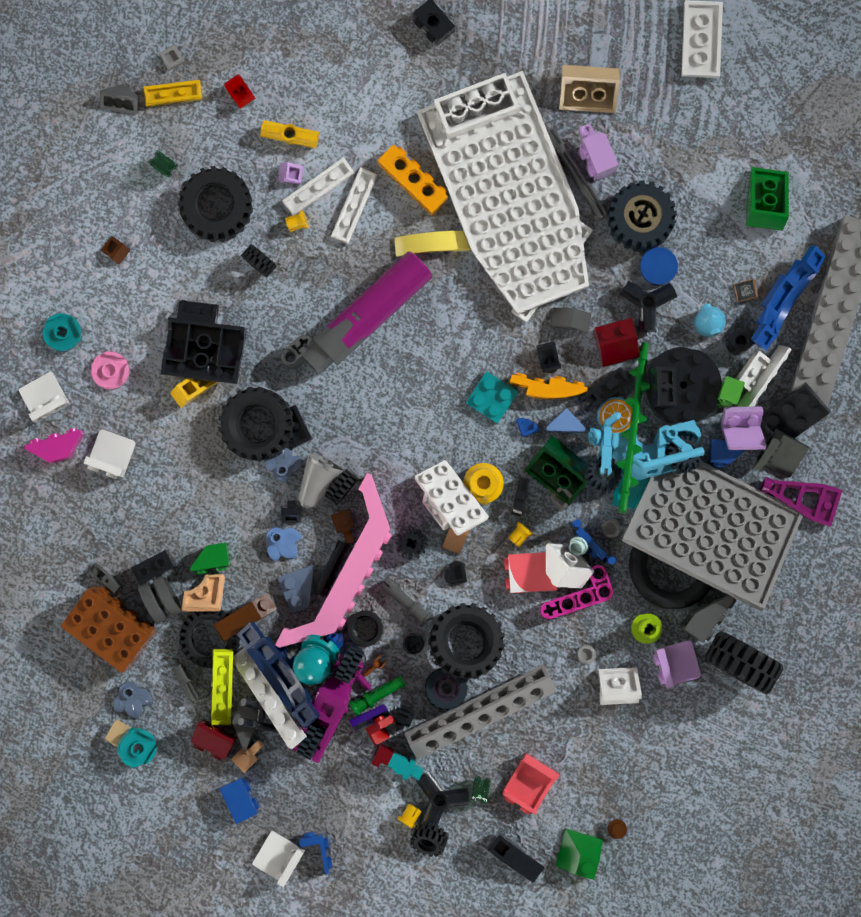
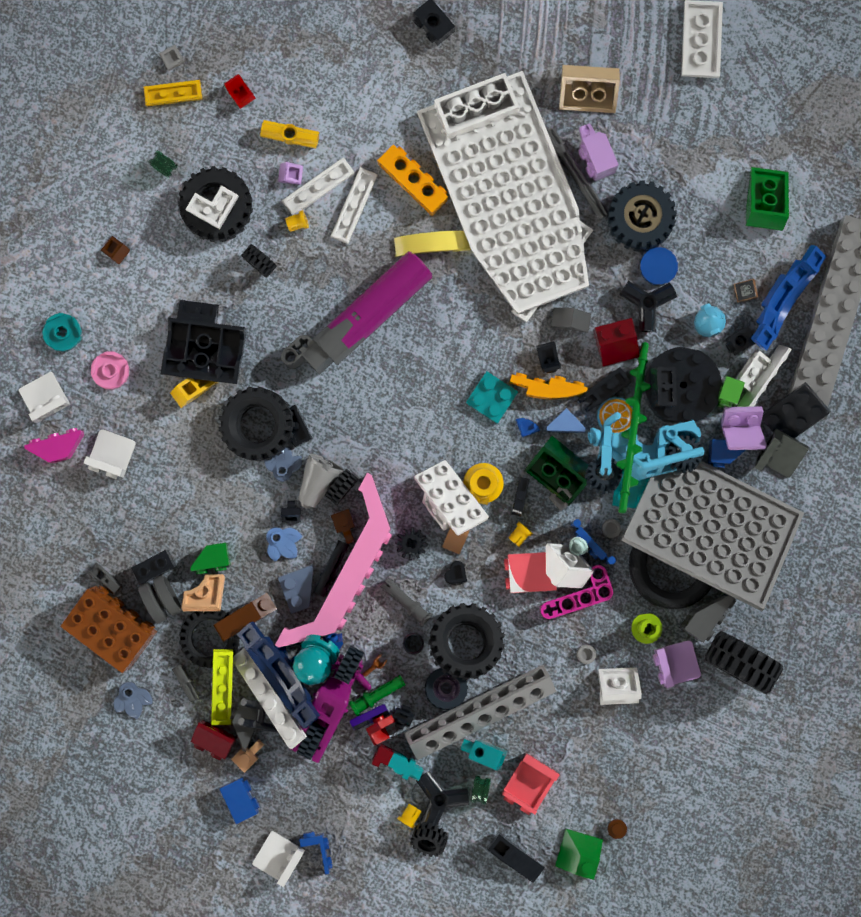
dark grey slope [100,84,138,114] -> none
tan slope [105,720,131,747] -> none
teal plate [117,727,157,767] -> none
black tyre [347,611,383,647] -> none
magenta plate [760,477,843,527] -> none
none -> white plate [186,186,239,229]
none -> teal torso [460,739,508,770]

